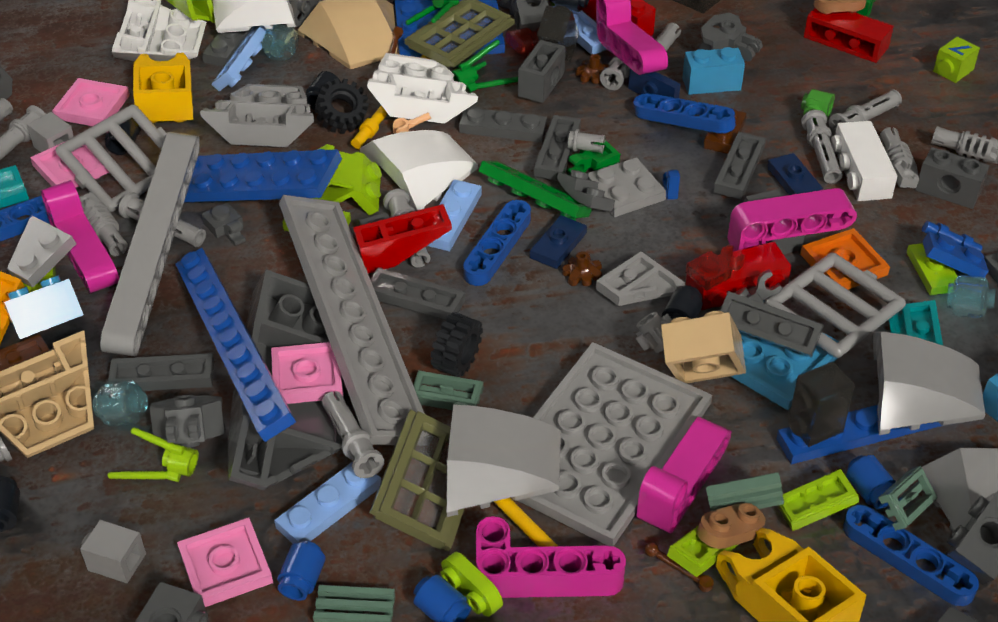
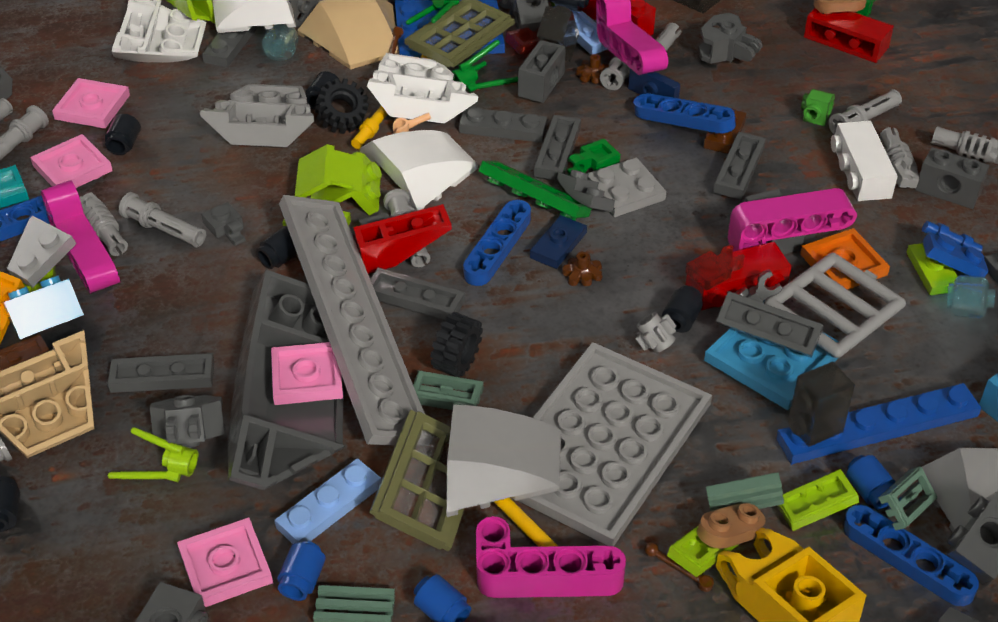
light grey brick [27,112,74,152] -> none
light grey bar [56,105,167,212] -> none
light grey brick [80,520,146,583] -> none
clear light blue head [93,380,148,426] -> none
light grey beam [100,132,200,356] -> none
yellow brick [133,53,194,123] -> none
blue plate [175,247,296,442] -> none
blue plate [184,149,342,202] -> none
light blue plate [211,26,274,91] -> none
light grey pin [322,391,384,478] -> none
light blue plate [427,179,482,252] -> none
lime plate [440,552,503,617] -> none
light grey pin [568,129,606,154] -> none
light grey wing [596,251,685,306] -> none
dark pink beam [637,417,732,534] -> none
tan brick [661,311,746,383] -> none
blue tile [662,170,680,200] -> none
dark azure brick [682,47,745,95] -> none
dark blue plate [767,153,823,195] -> none
light grey pin [801,110,842,184] -> none
light grey wedge [872,332,985,435] -> none
teal plate [889,300,943,345] -> none
lime brick [933,37,980,83] -> none
none -> black brick [256,226,297,269]

